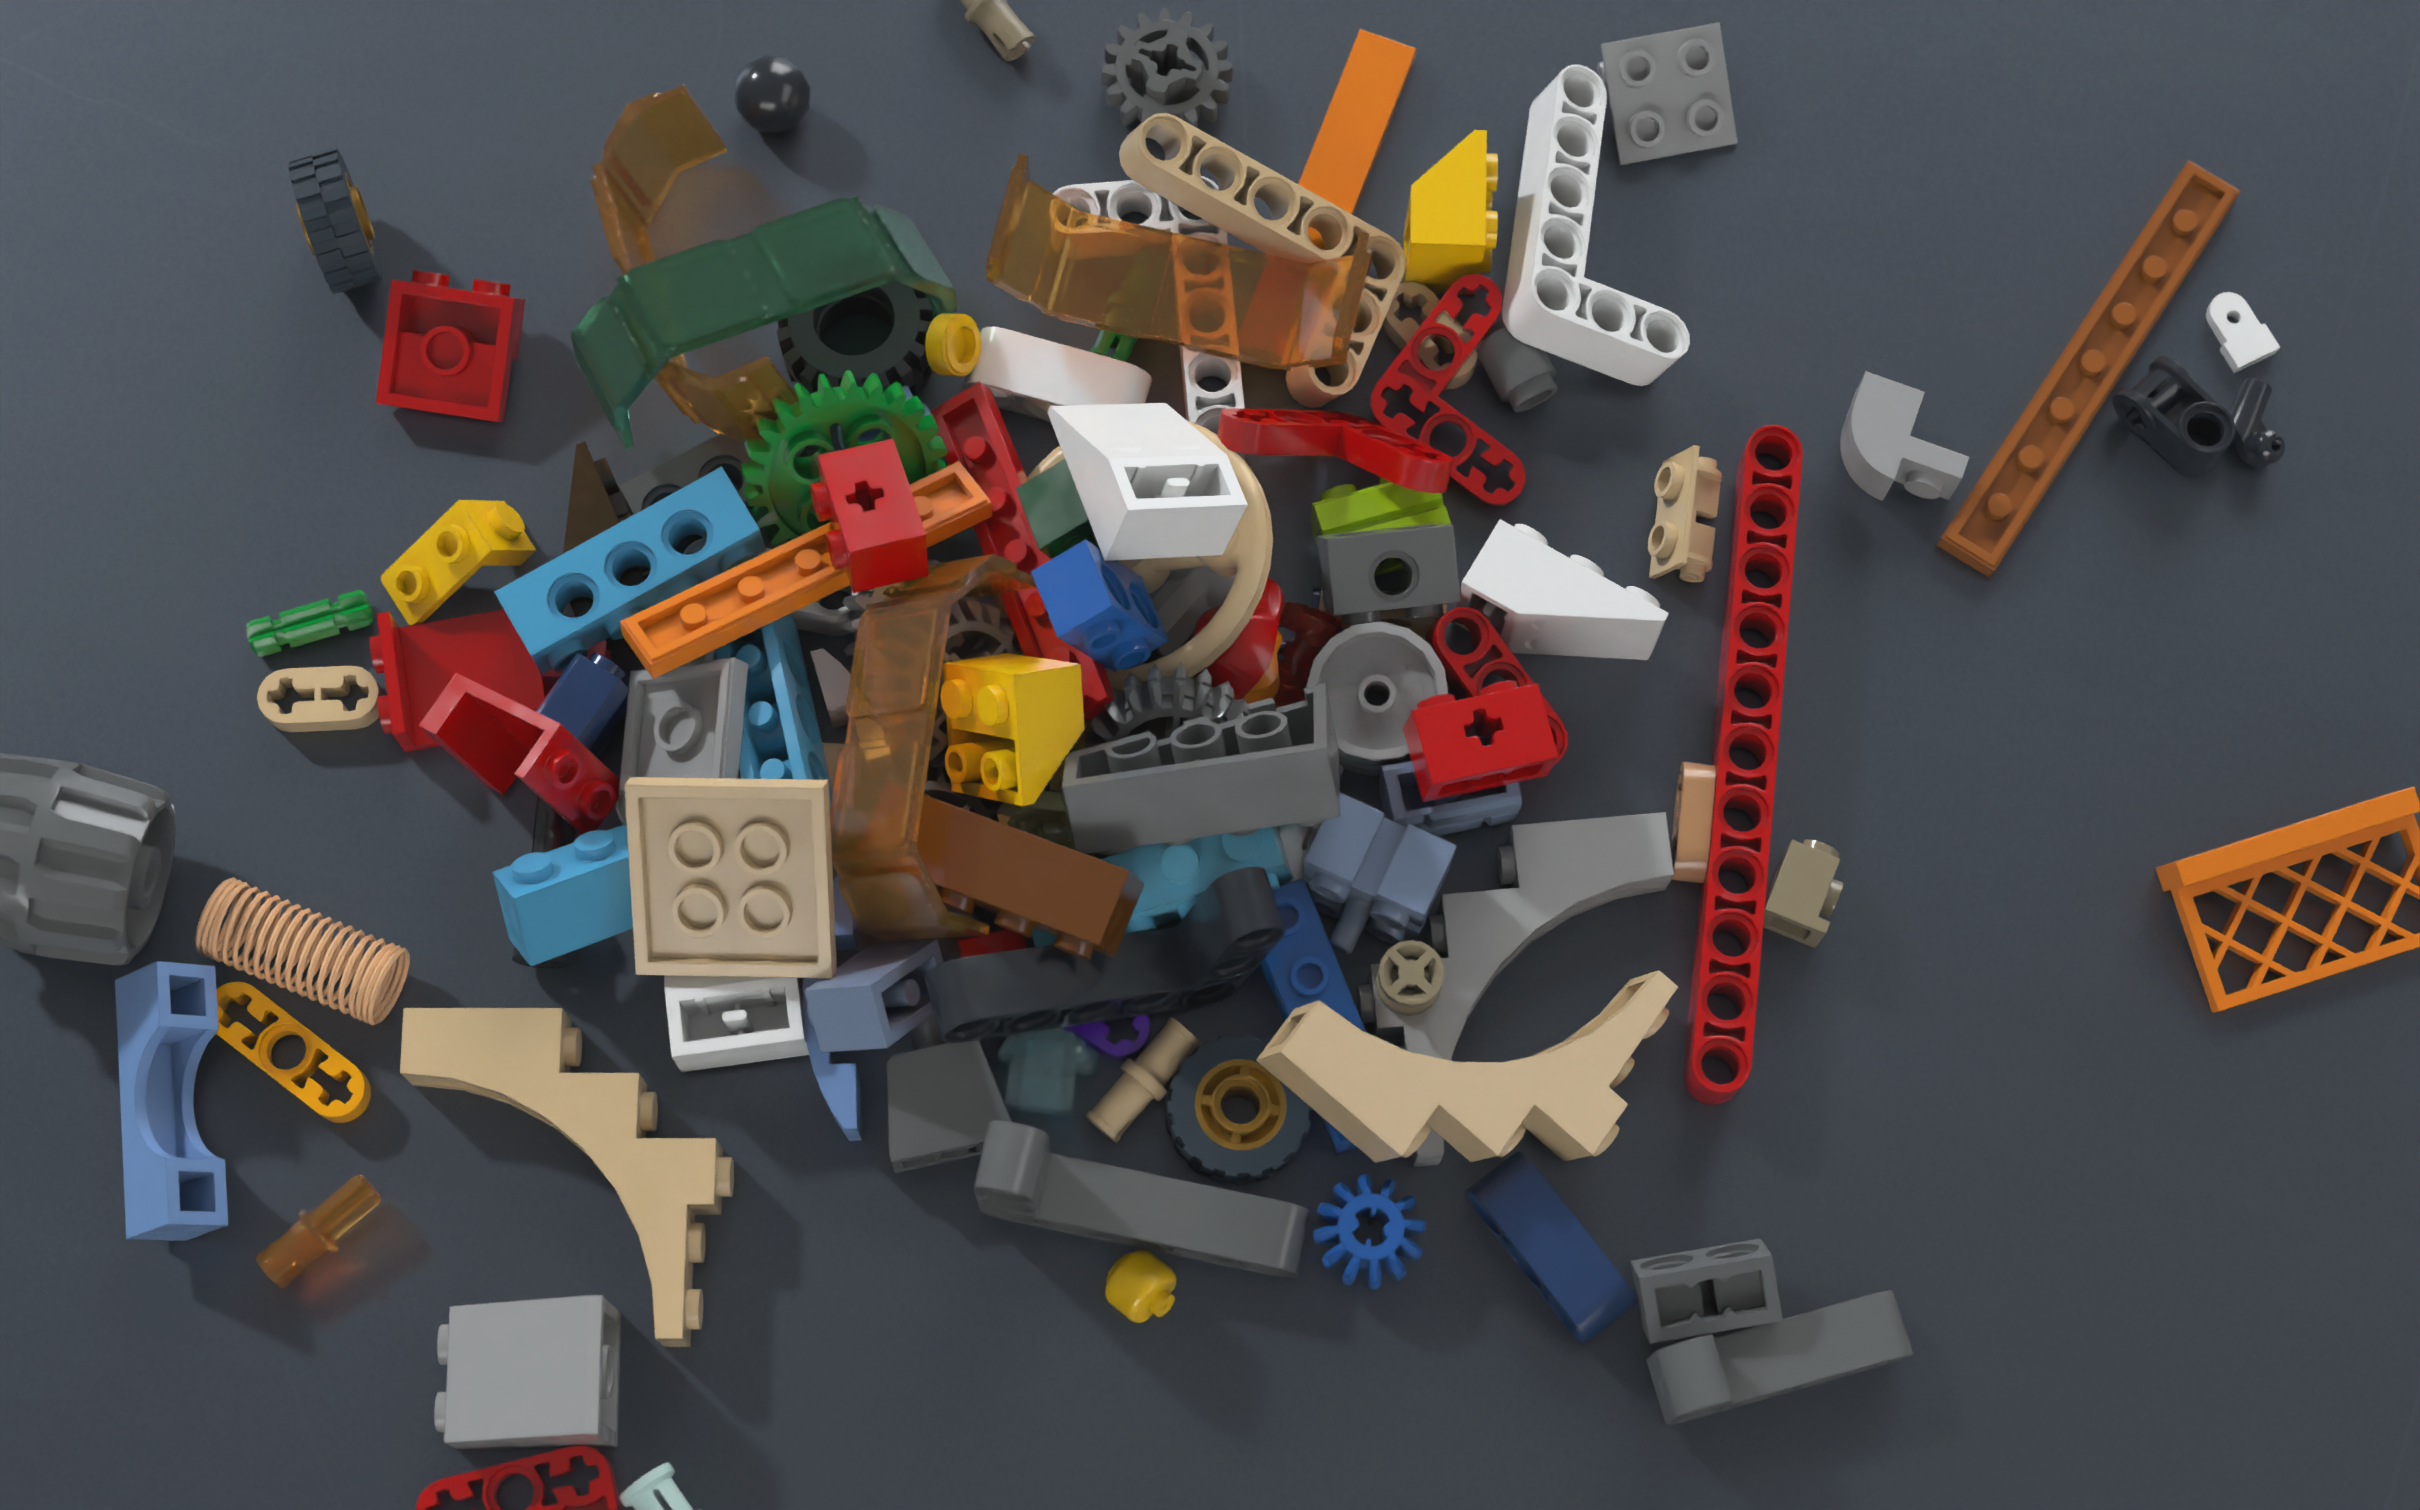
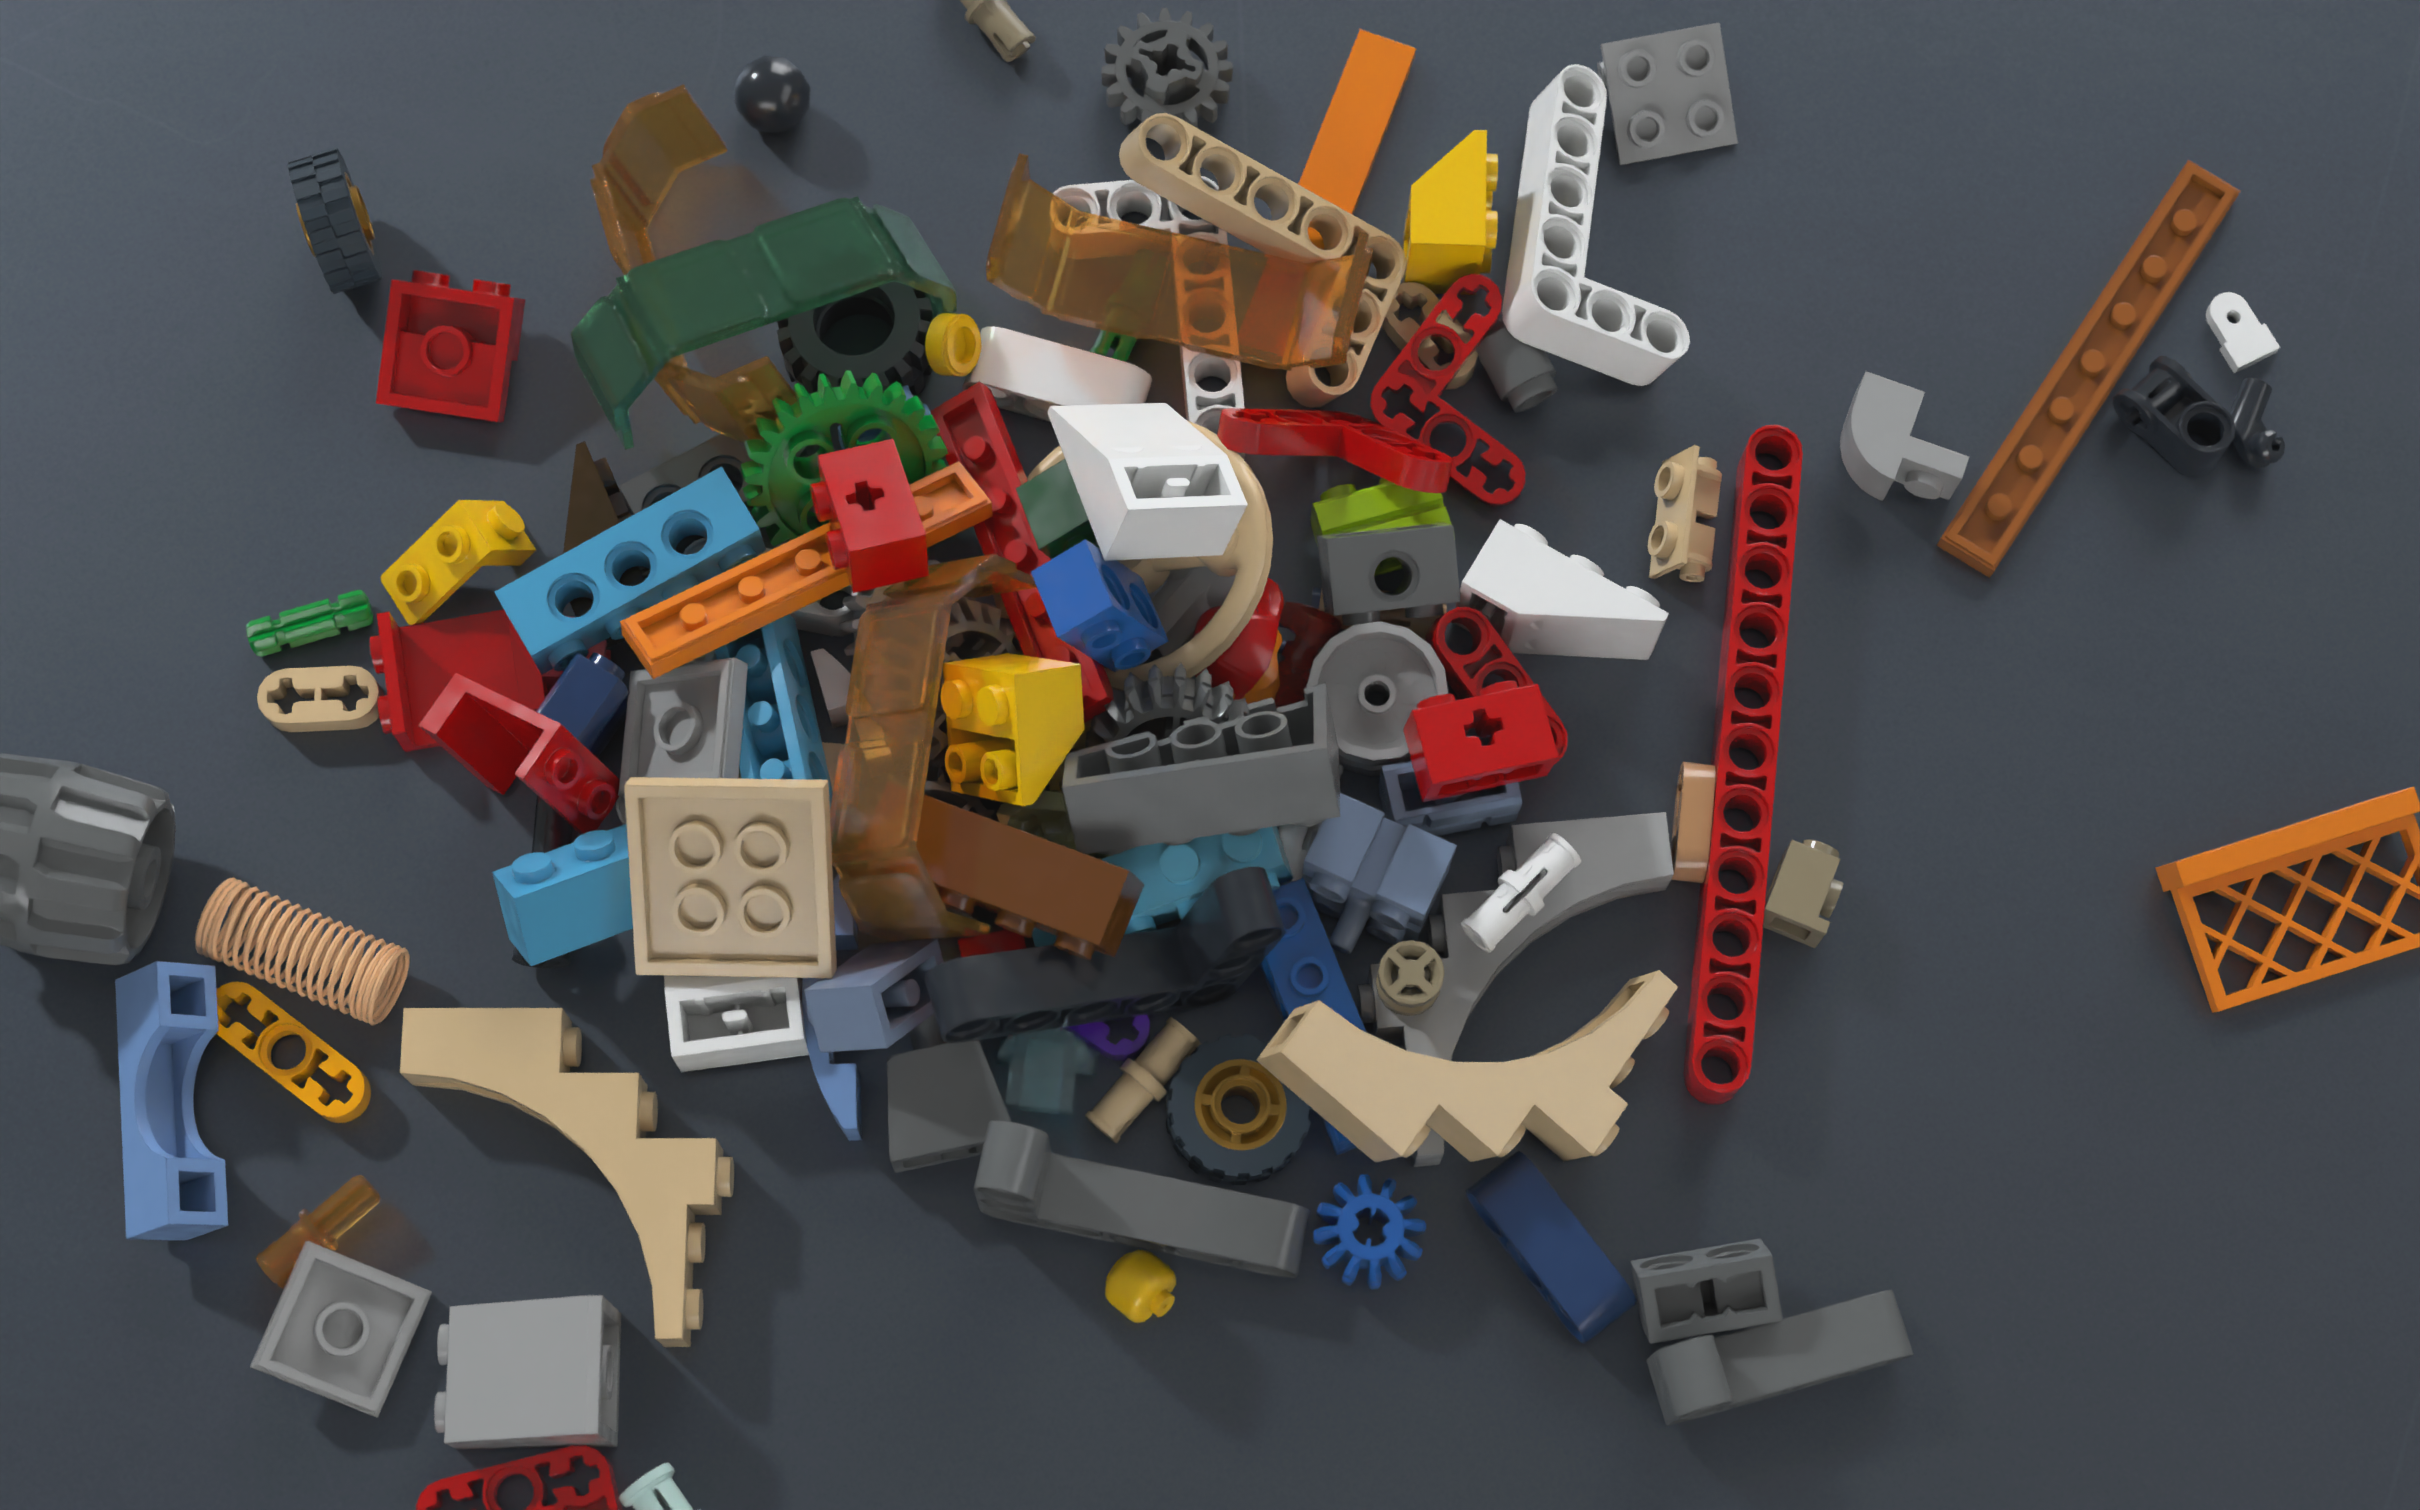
none -> light grey tile [250,1241,432,1417]
none -> white pin [1460,833,1582,953]

